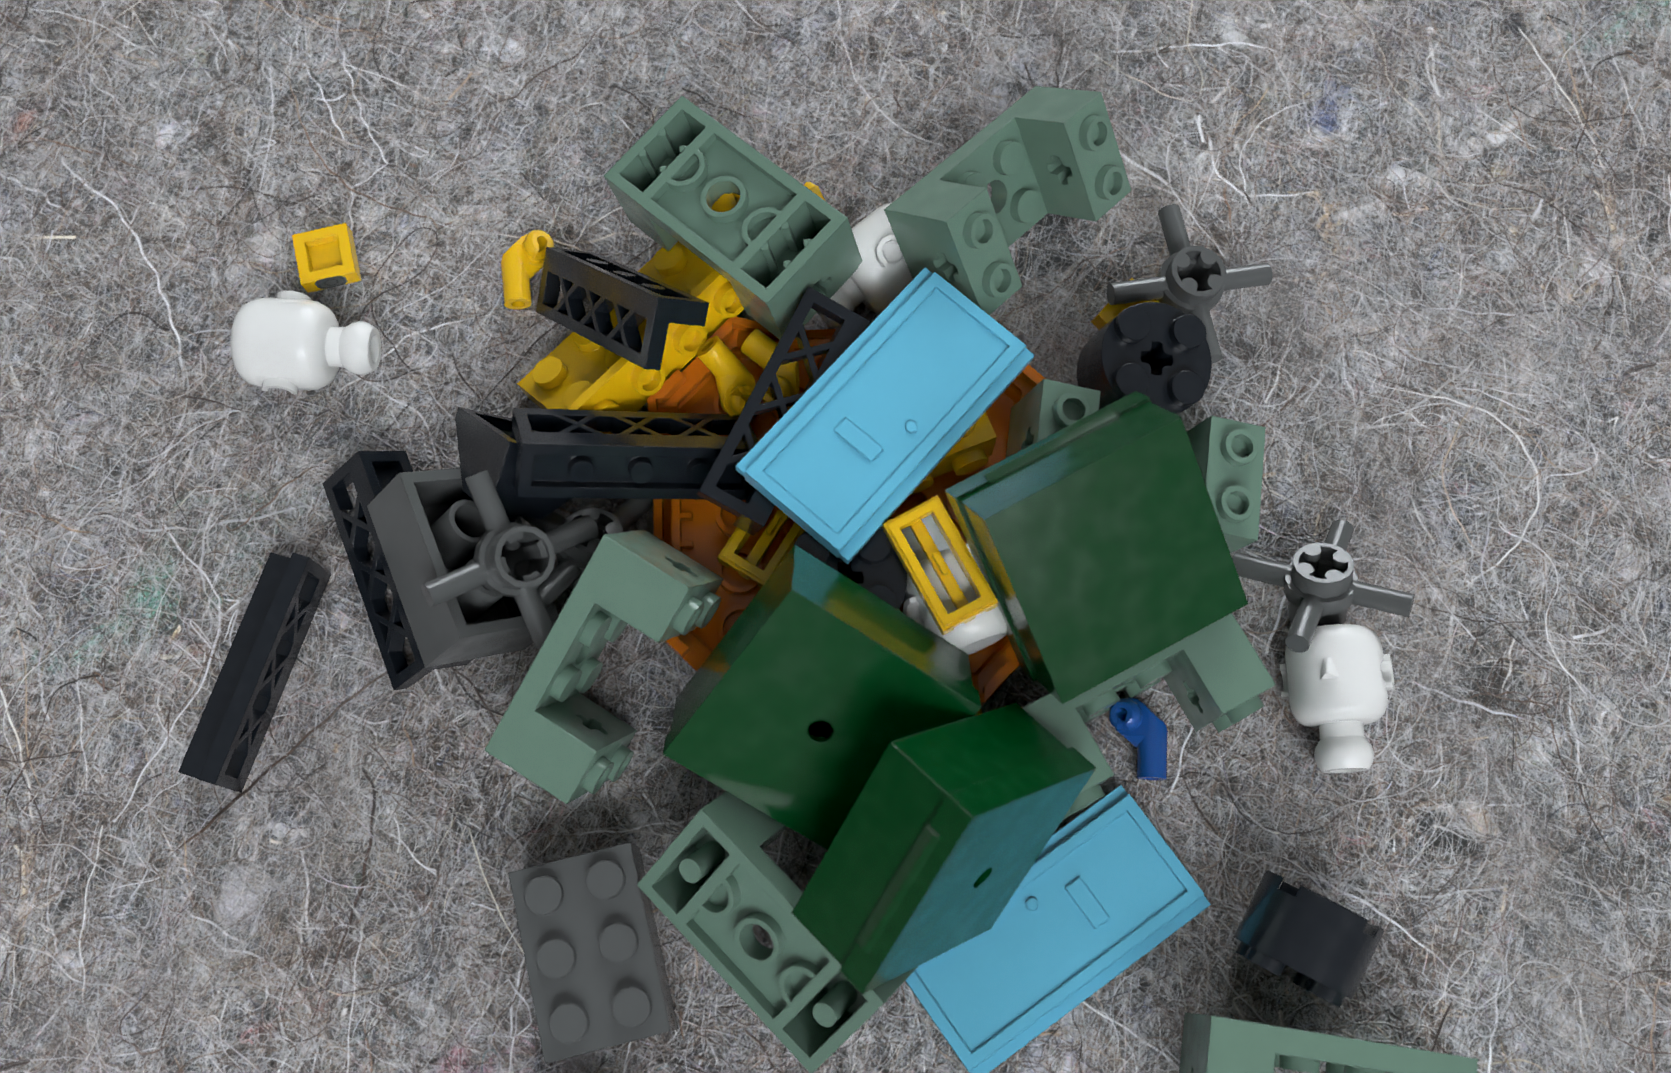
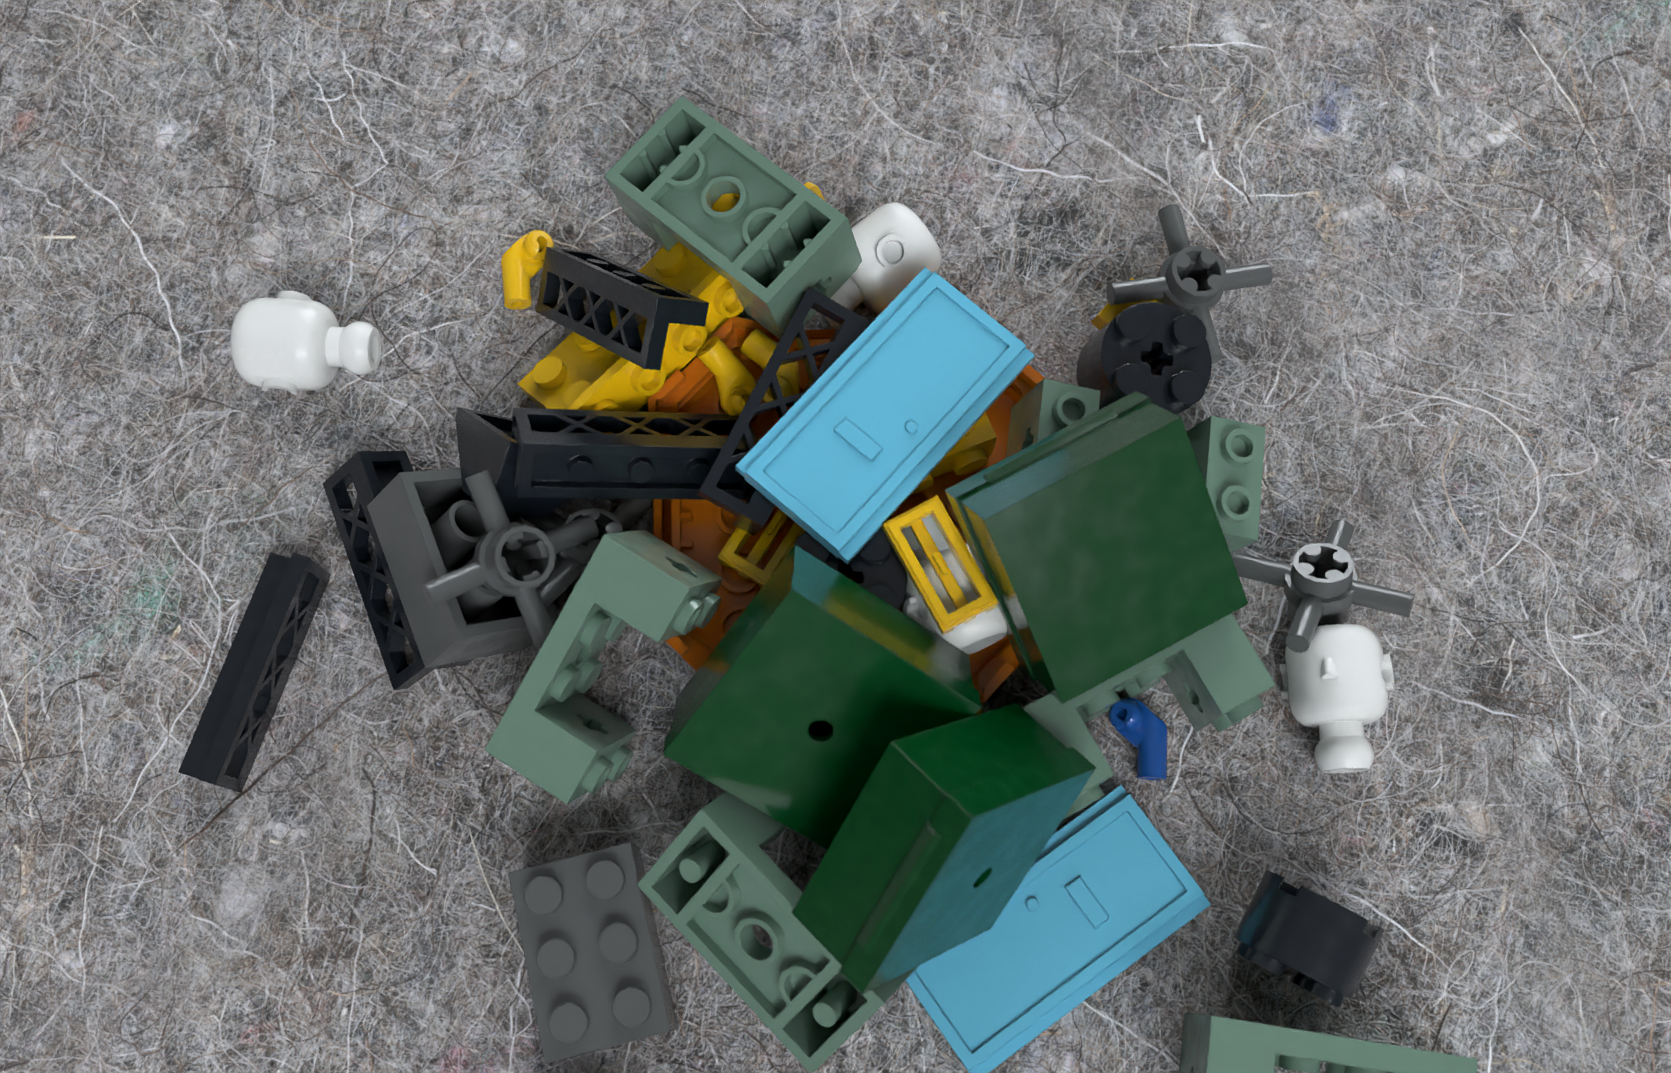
yellow plate [292,223,362,293] -> none
sand green plate [884,86,1132,315] -> none

